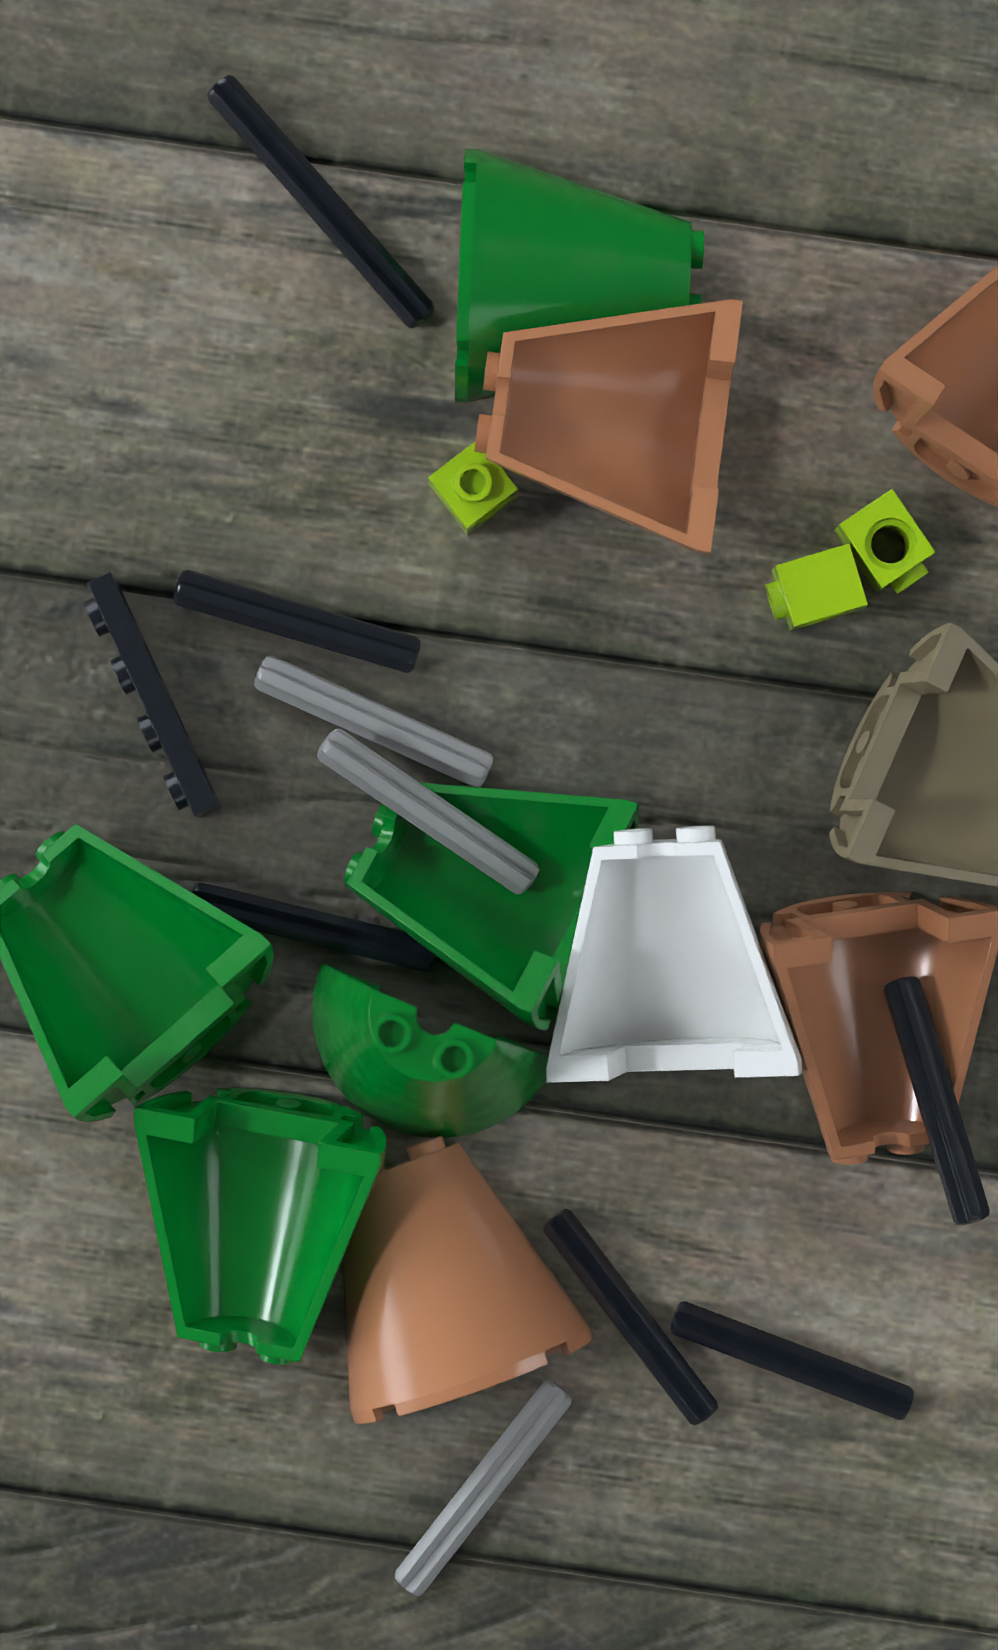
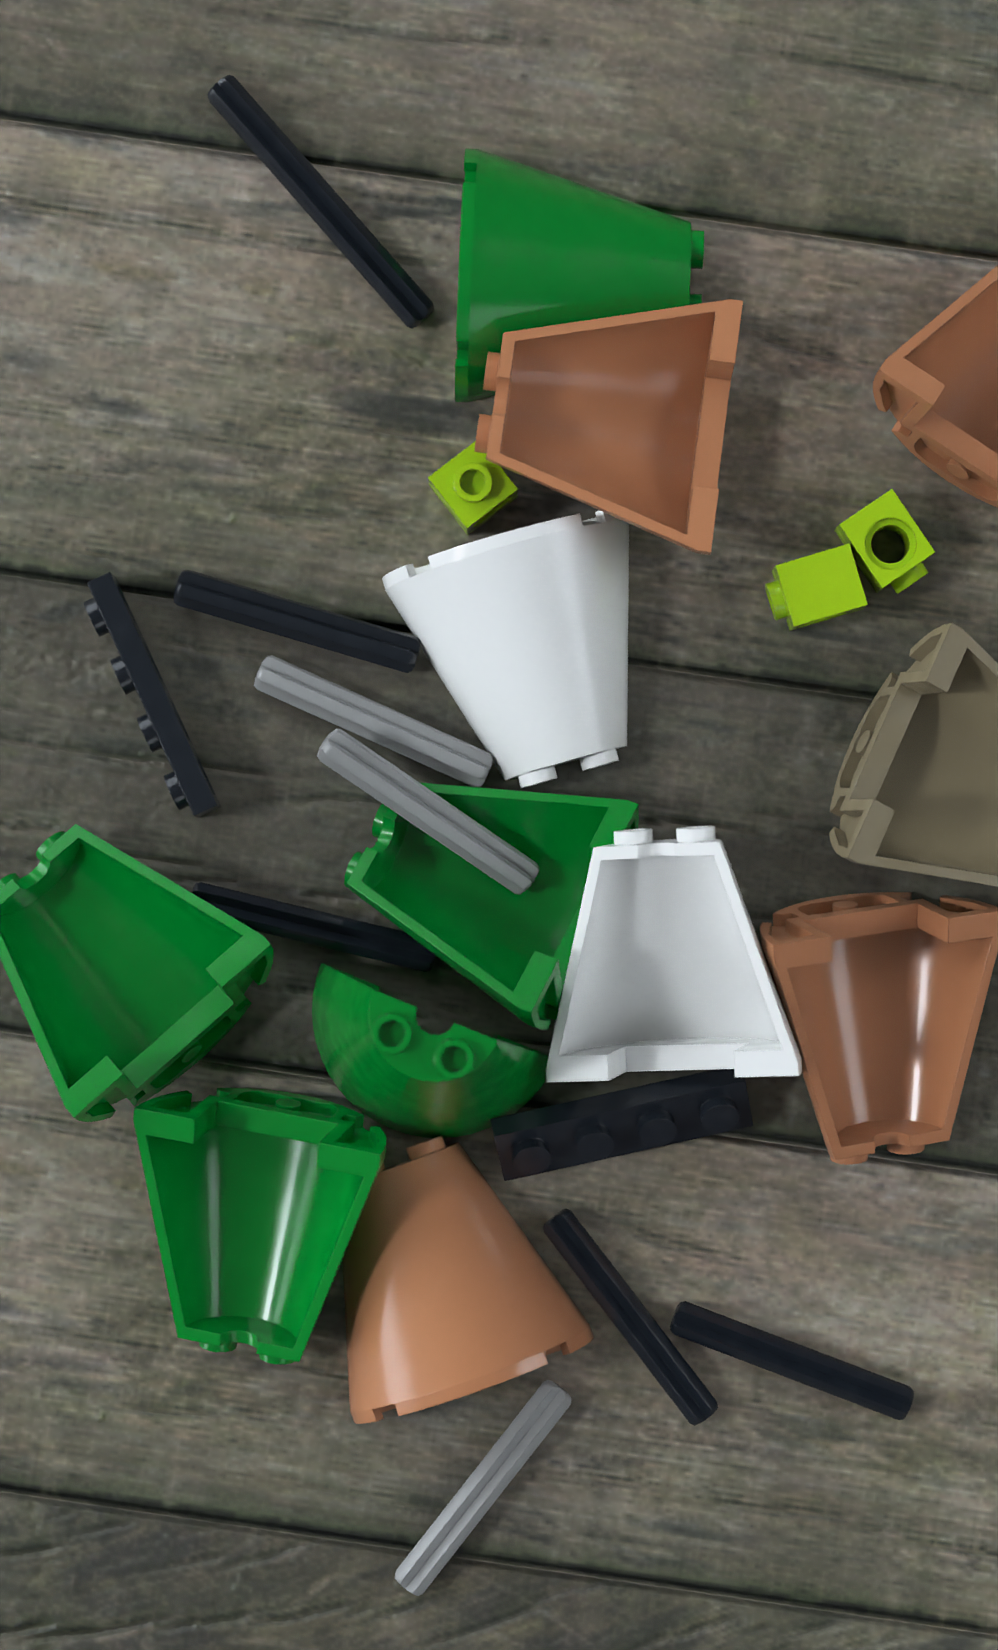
black axle [884,976,990,1225] -> none
none -> white cone [382,510,629,788]
none -> black plate [490,1069,754,1181]

